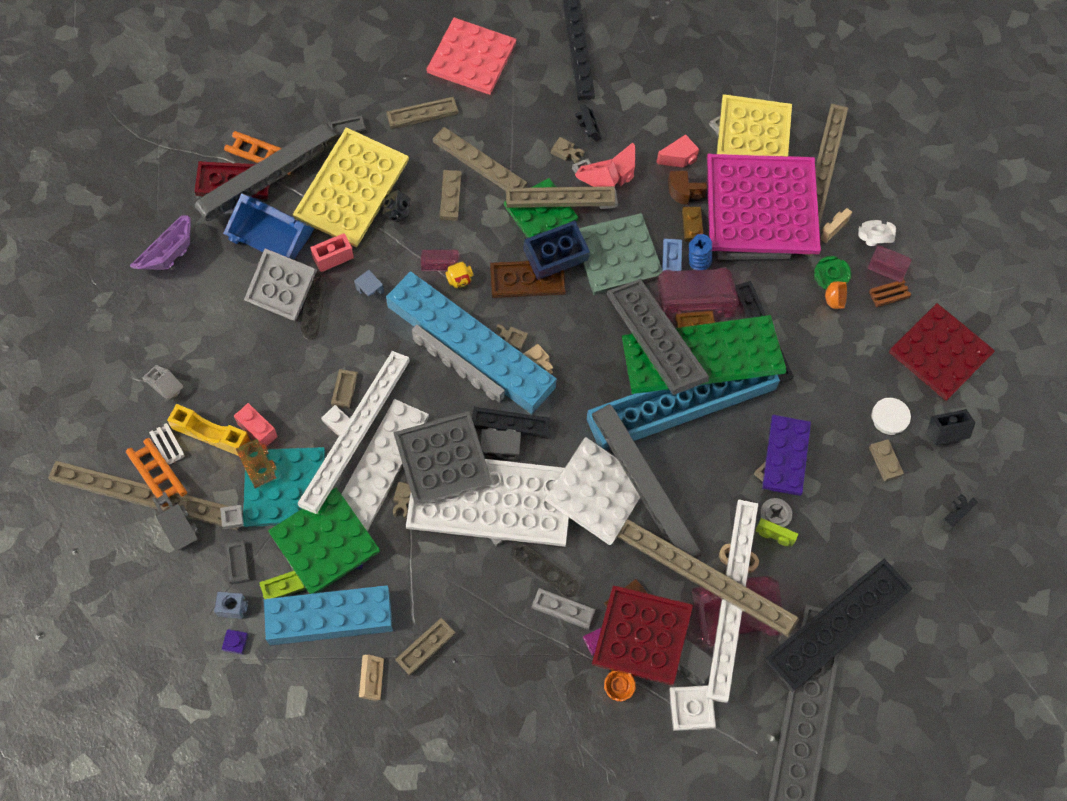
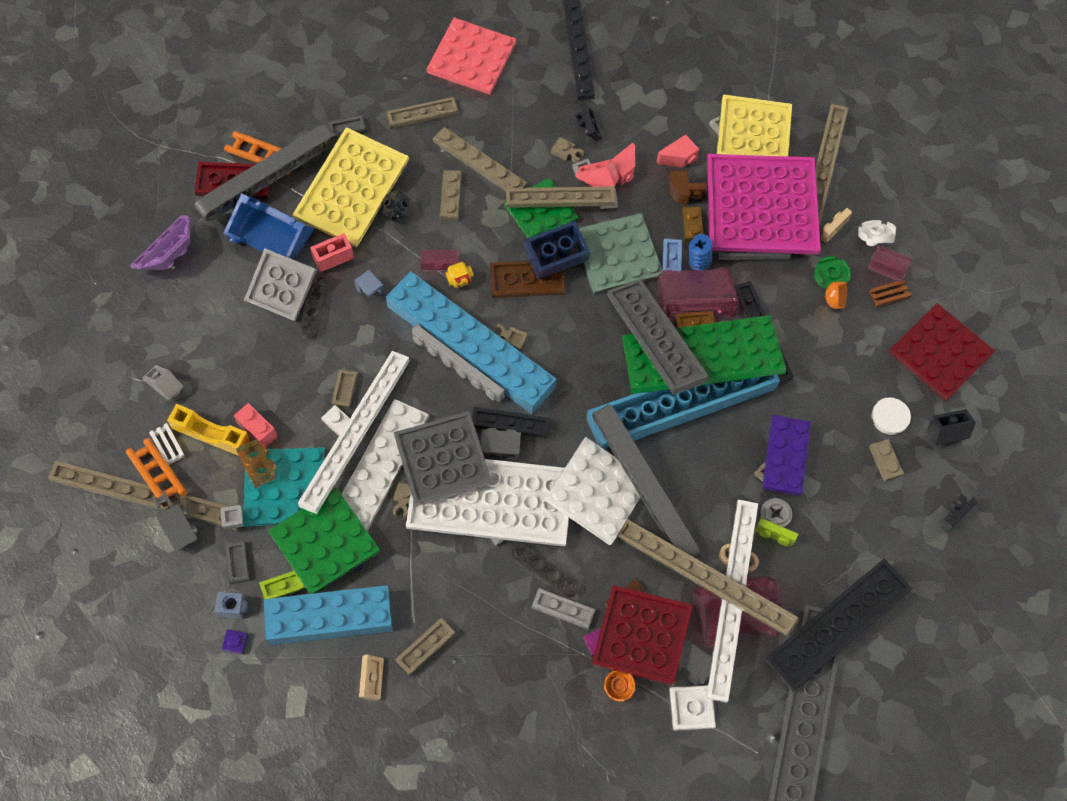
tan plate [523,344,553,374] -> none

